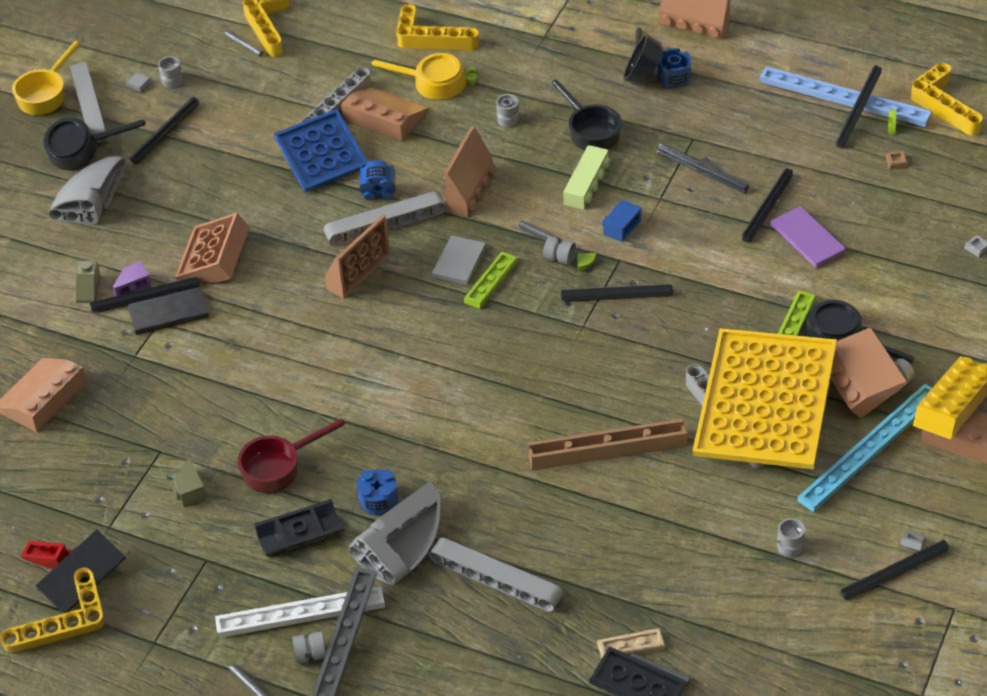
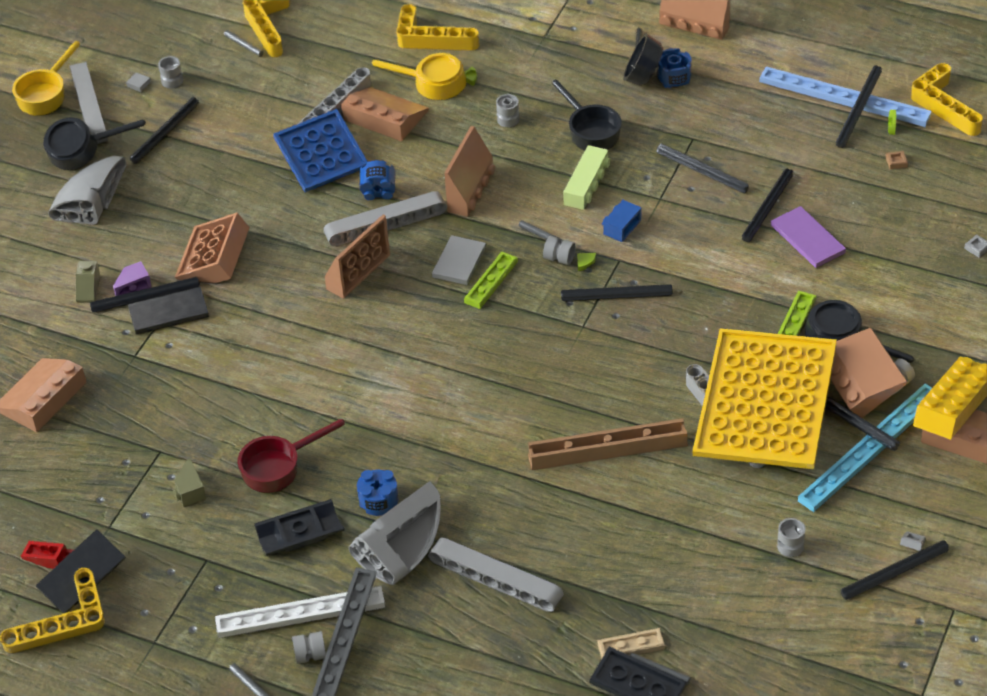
none -> black axle [825,396,900,451]

